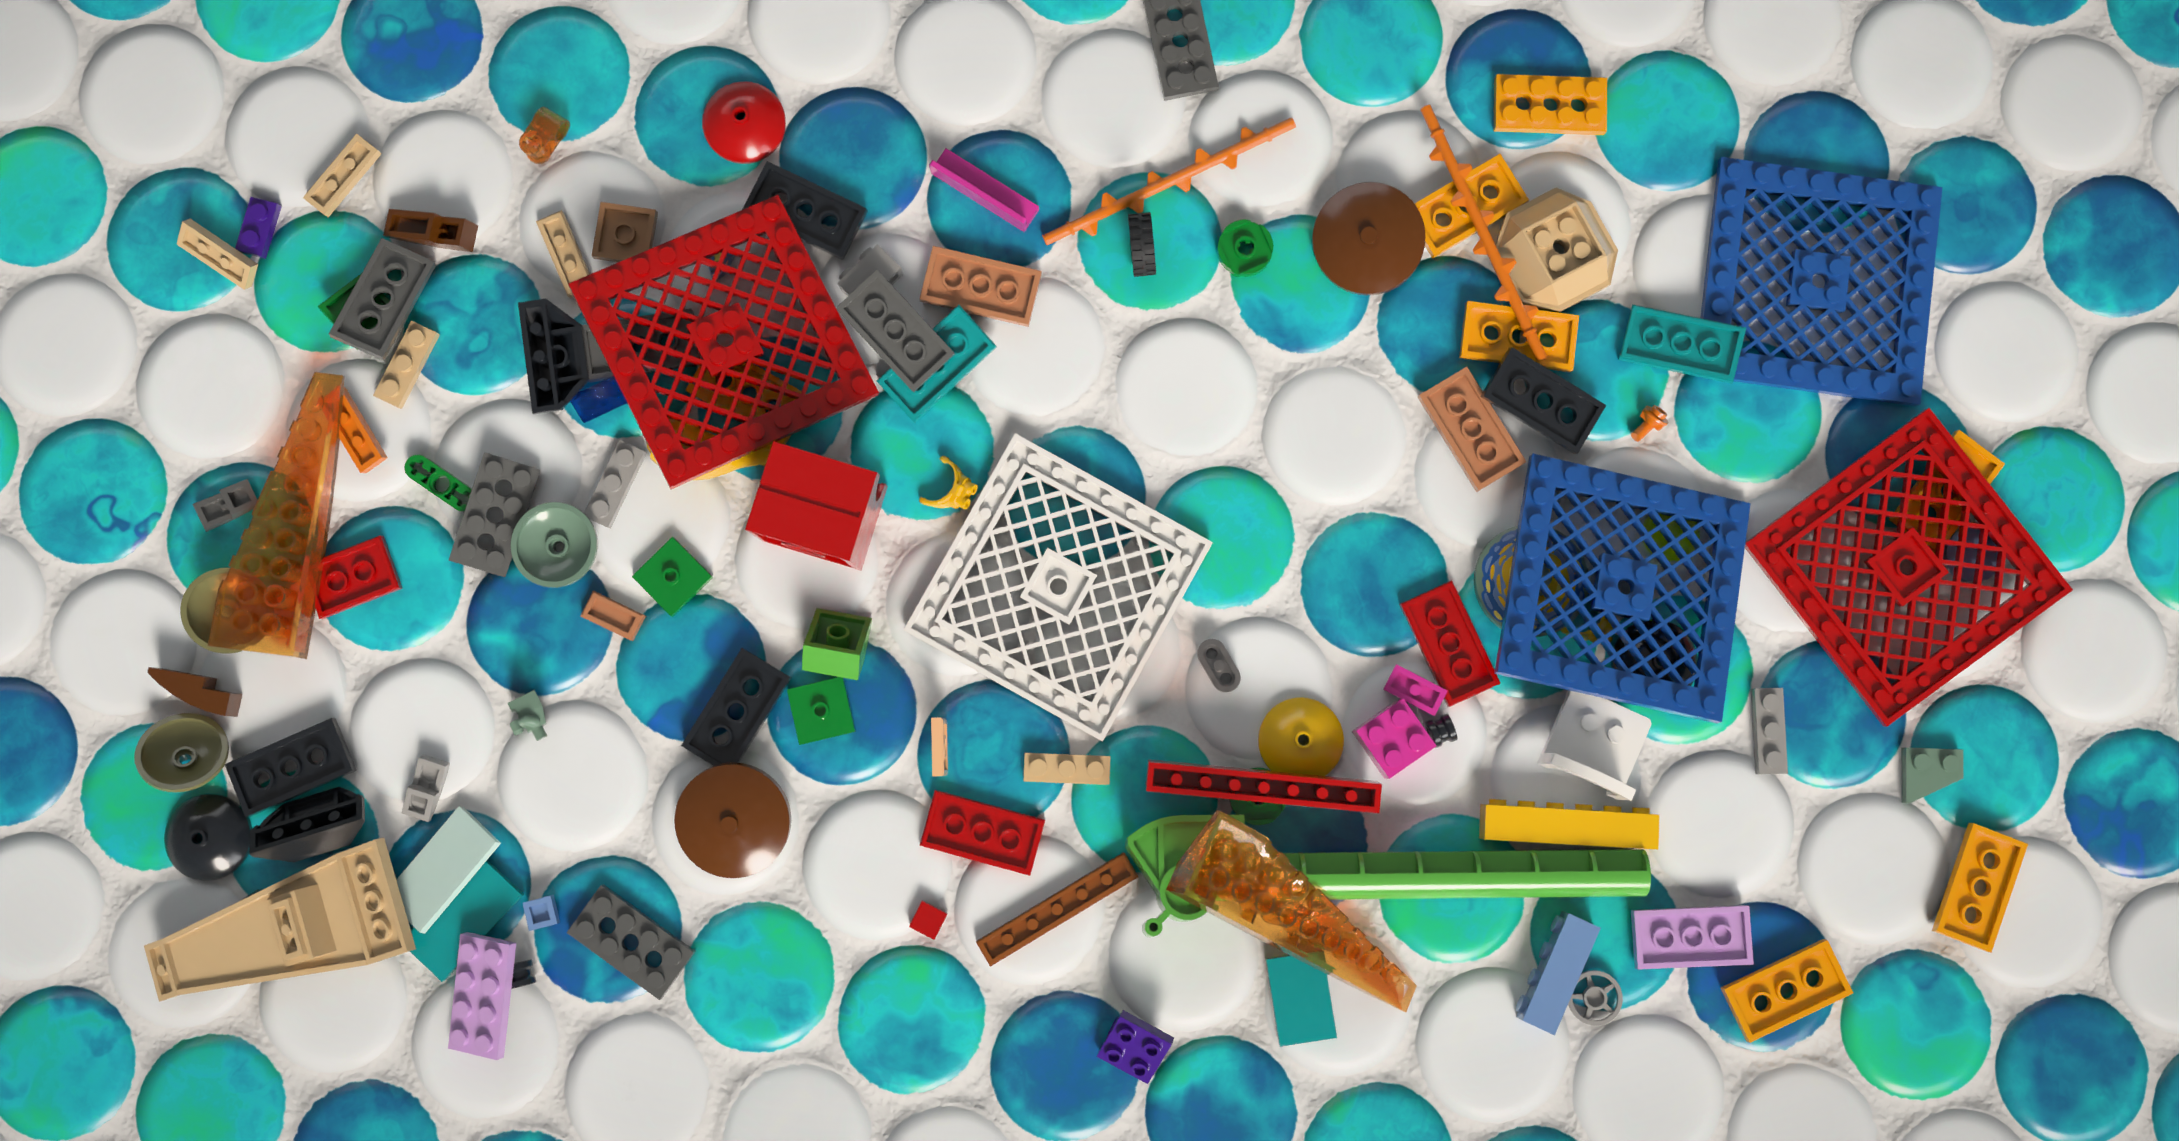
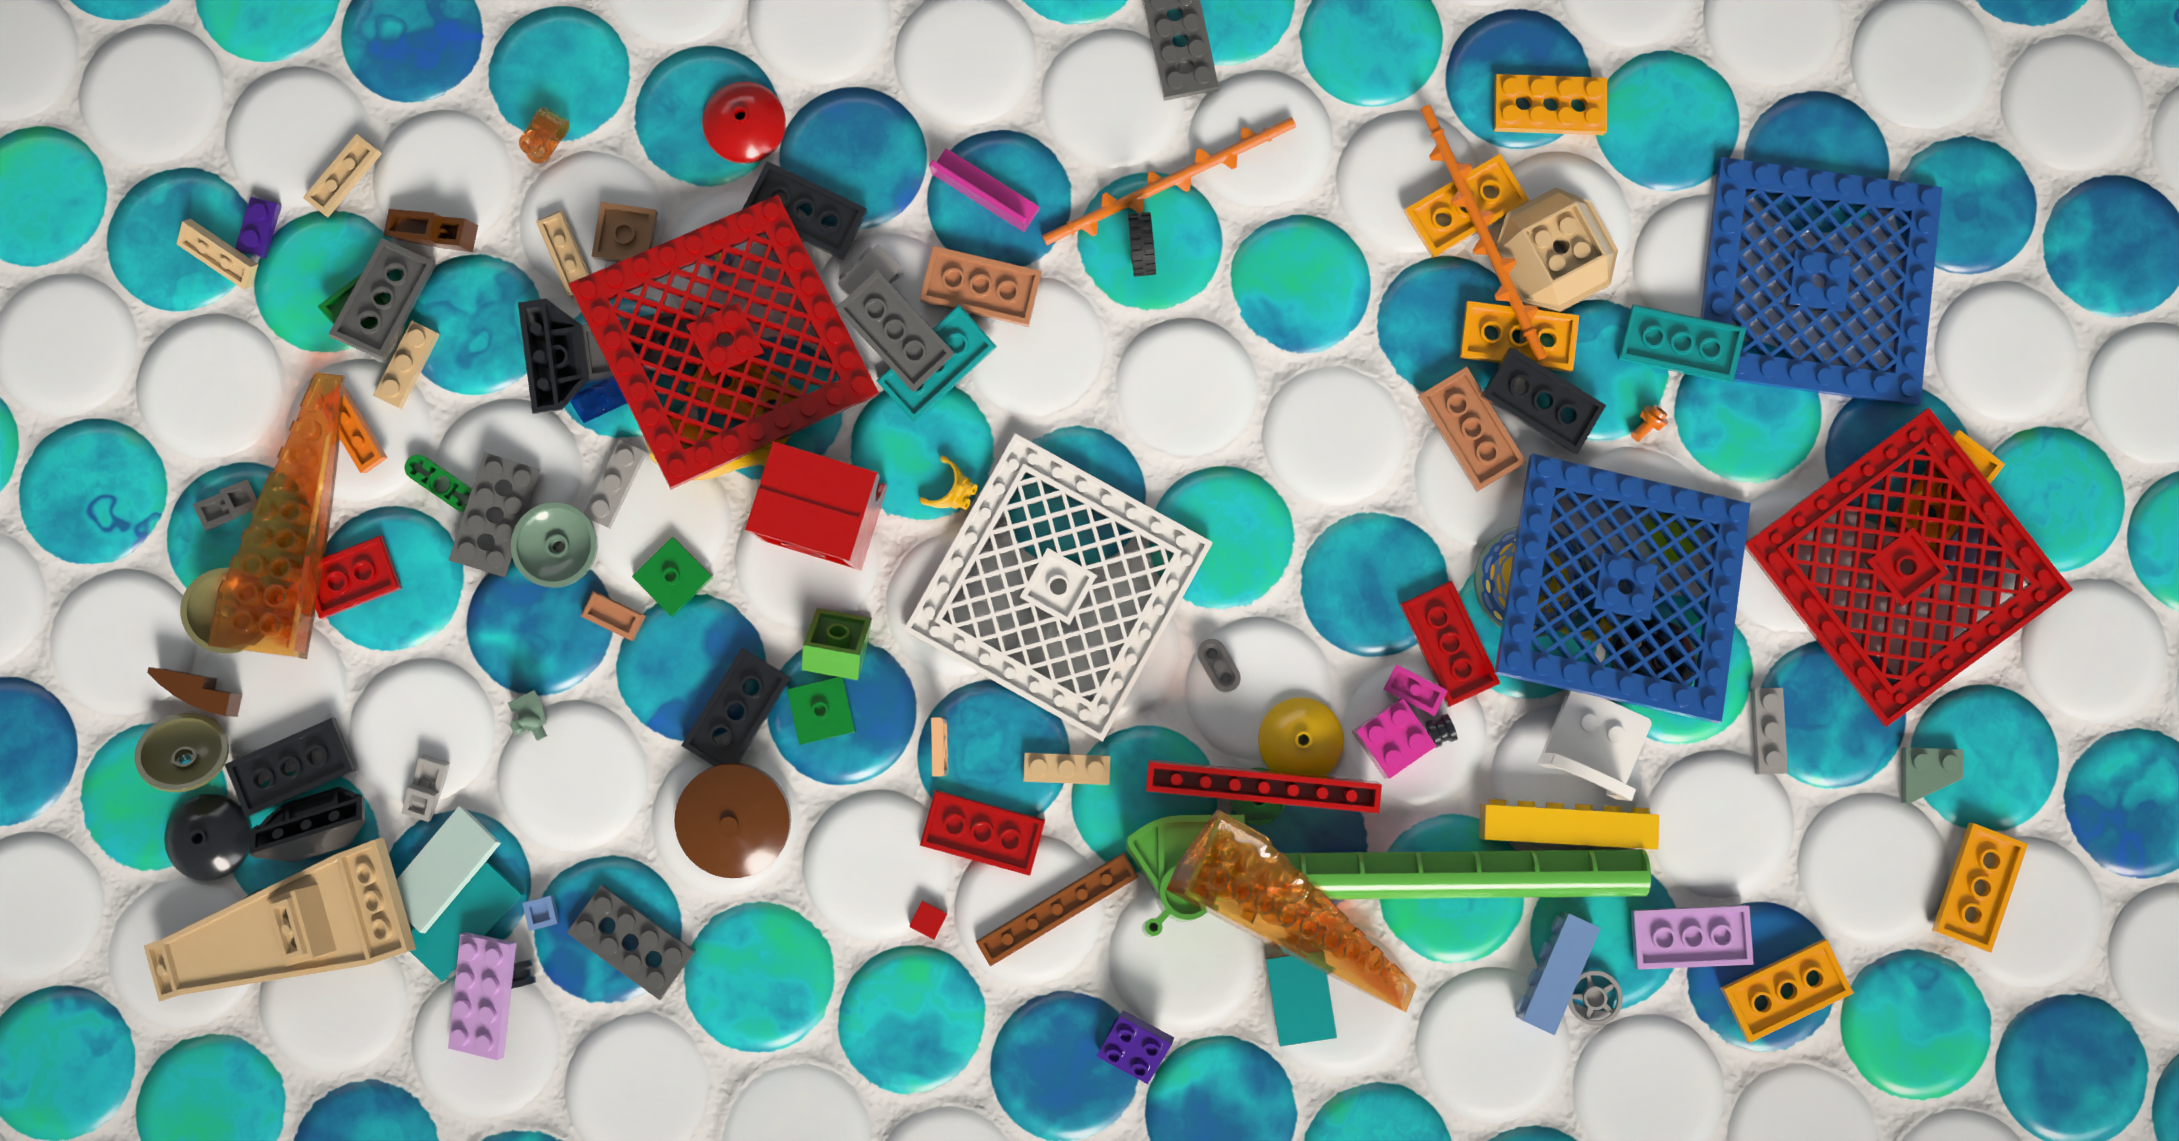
green plate [1217,219,1274,277] -> none
reddish brown dish [1312,182,1426,296] -> none

